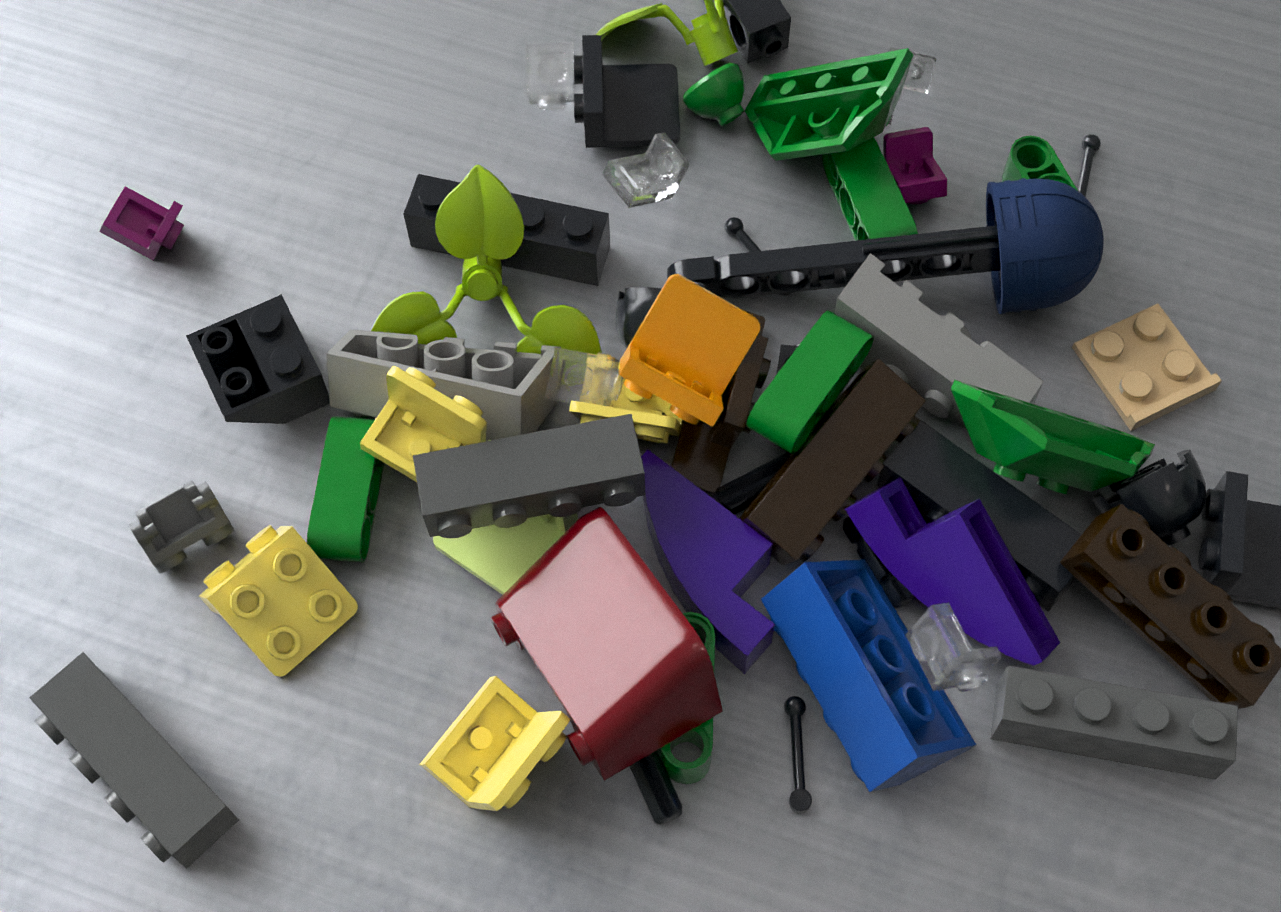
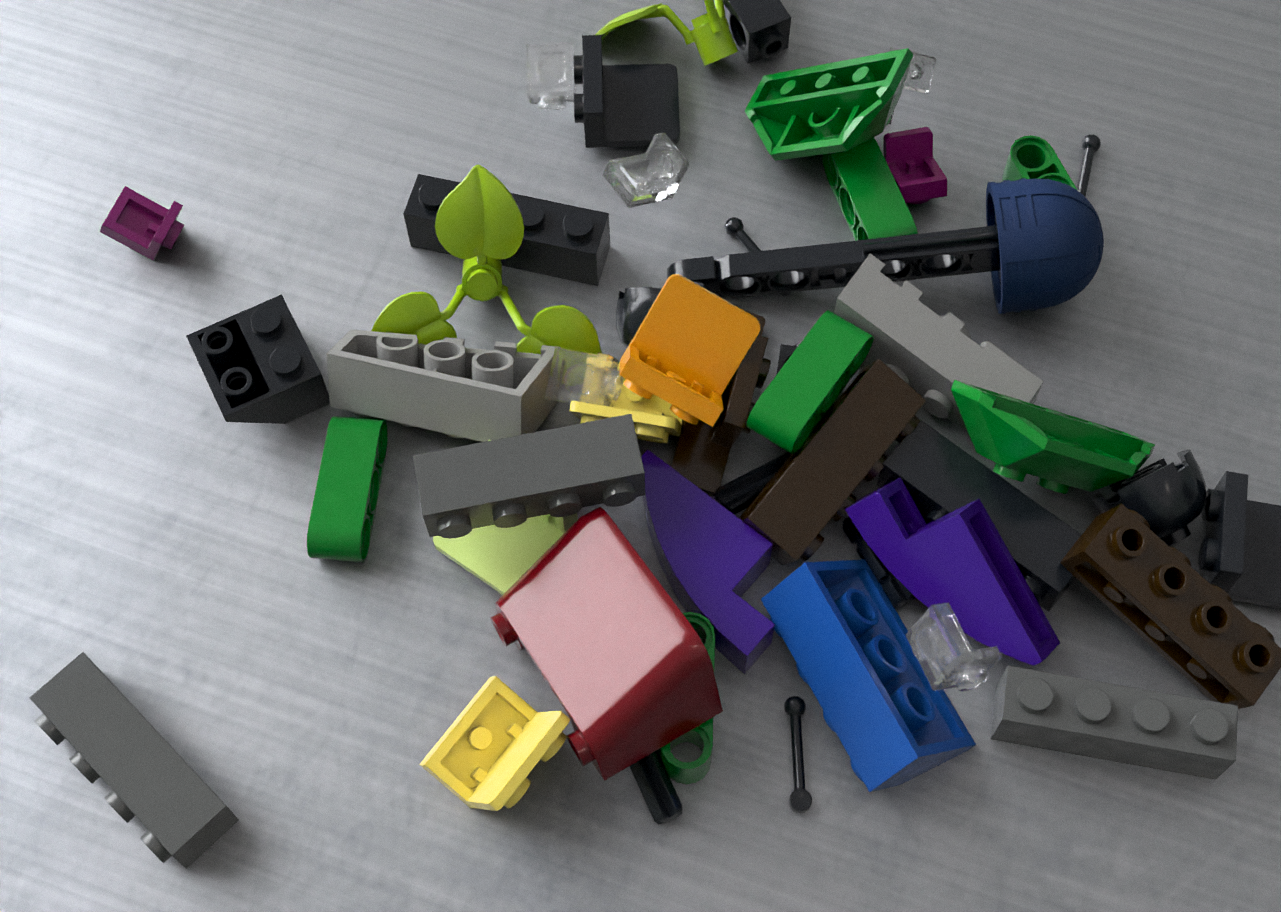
dark grey piece [129,481,234,574] -> none
light yellow bracket [199,525,358,677] -> none
light yellow bracket [360,366,487,482] -> none
green brick [683,63,745,127] -> none
tan piece [1072,303,1222,431] -> none

